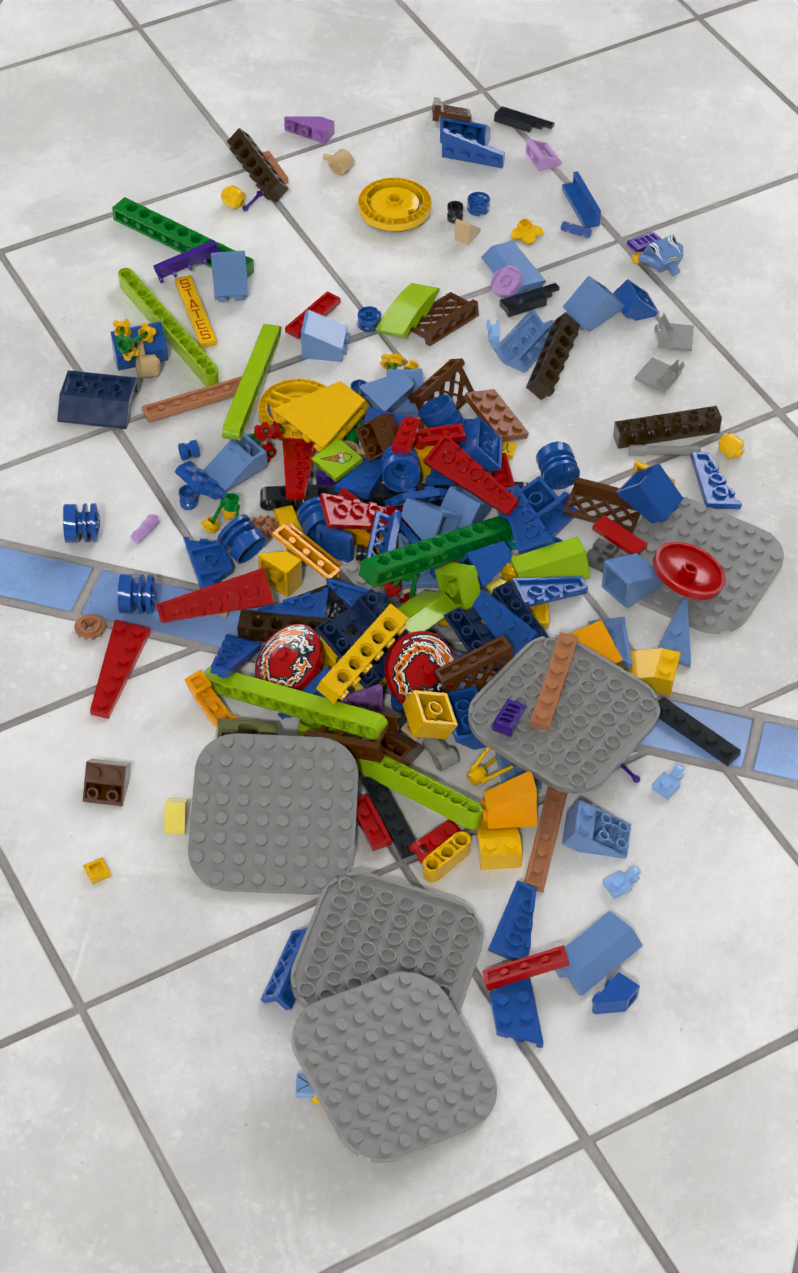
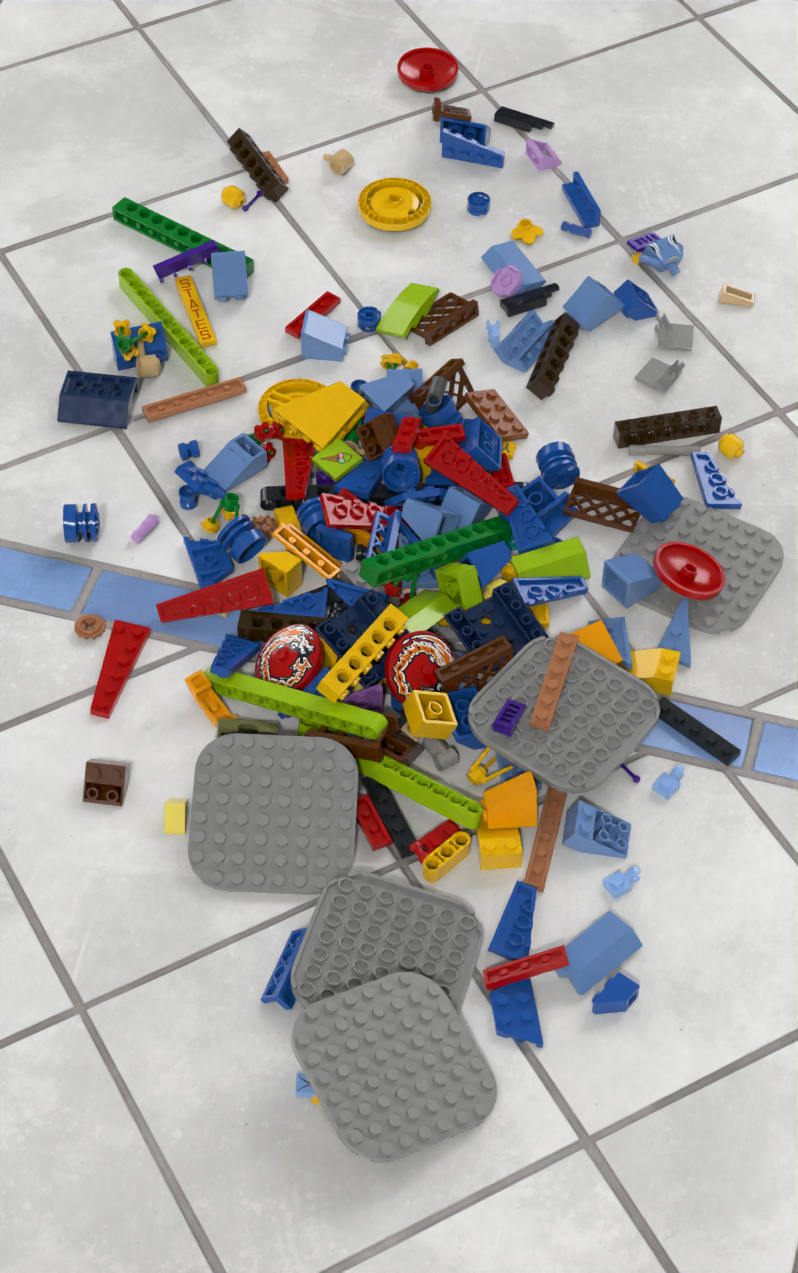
yellow tile [83,857,111,884] -> none
blue wheel [118,574,157,614] -> none
lime beam [222,324,281,441] -> none
medium lavender slope [284,116,335,144] -> none
black wheel [447,201,463,224] -> none
tan slope [455,219,481,245] -> none
blue wing [472,589,539,657] -> none
dark grey piece [586,538,619,573] -> none
red tile [592,515,647,555] -> none
none -> red dish [397,47,458,92]
none -> dark grey piece [424,376,448,414]
none -> tan slope [718,284,755,307]

